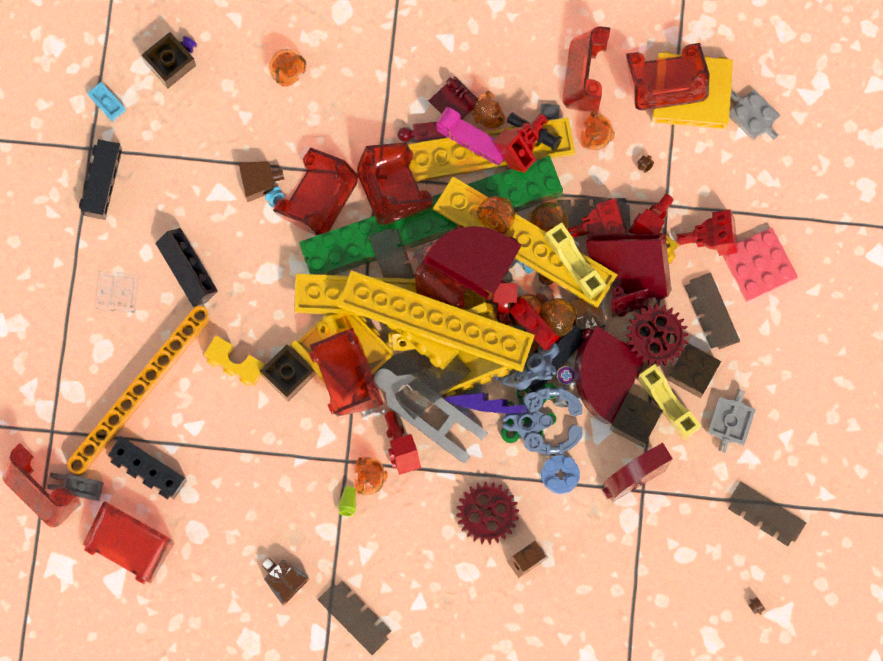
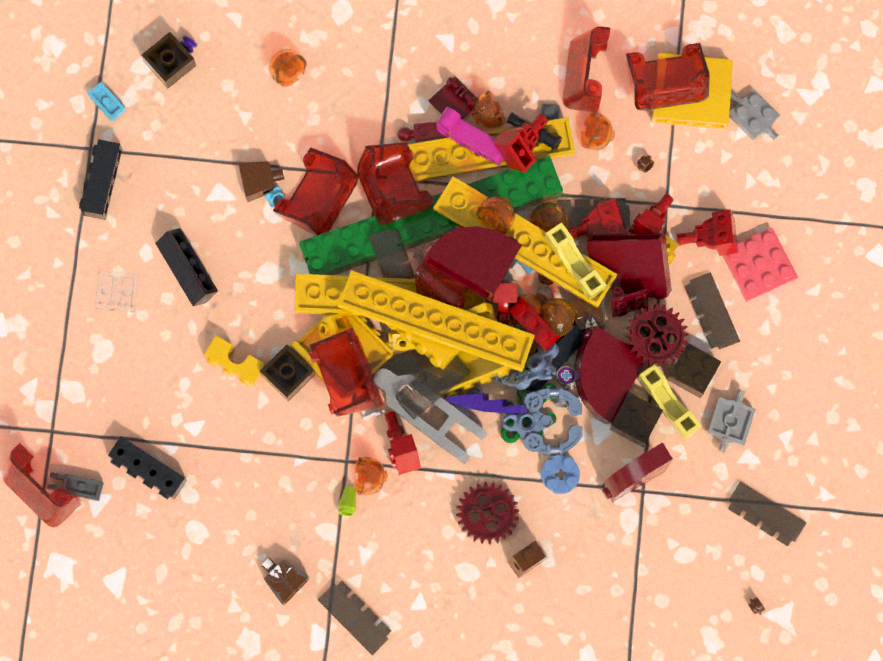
light orange beam [67,306,210,476] -> none
clear red windscreen [82,501,175,585] -> none

